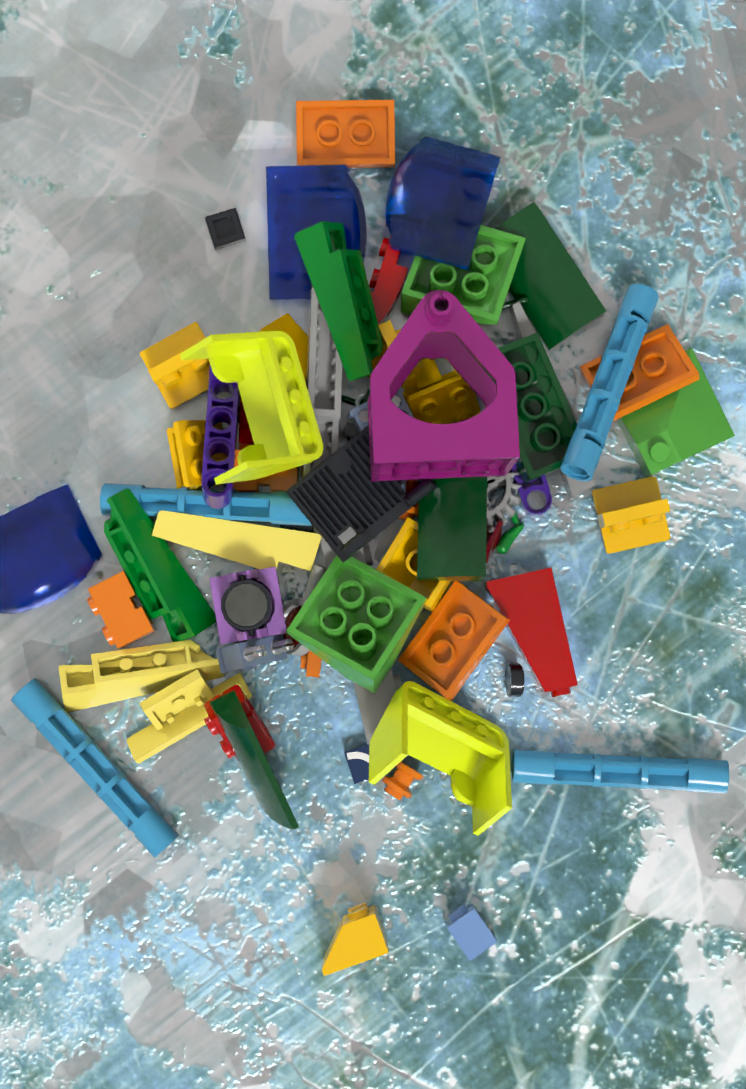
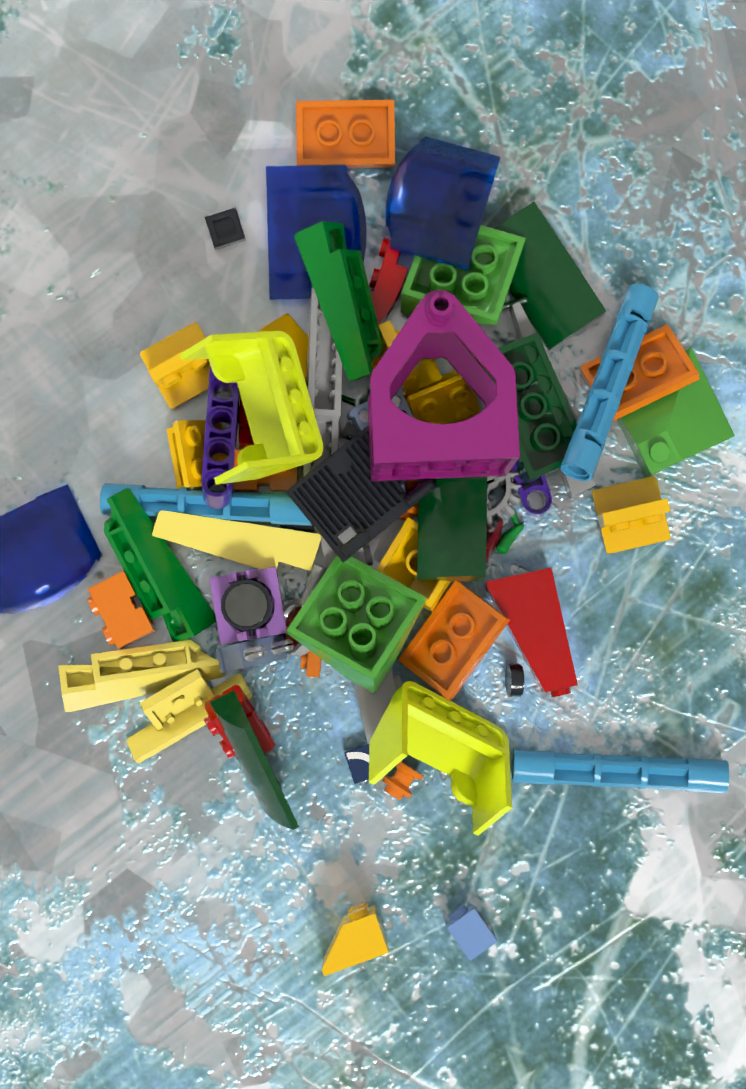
dark azure piece [11,678,179,858] -> none

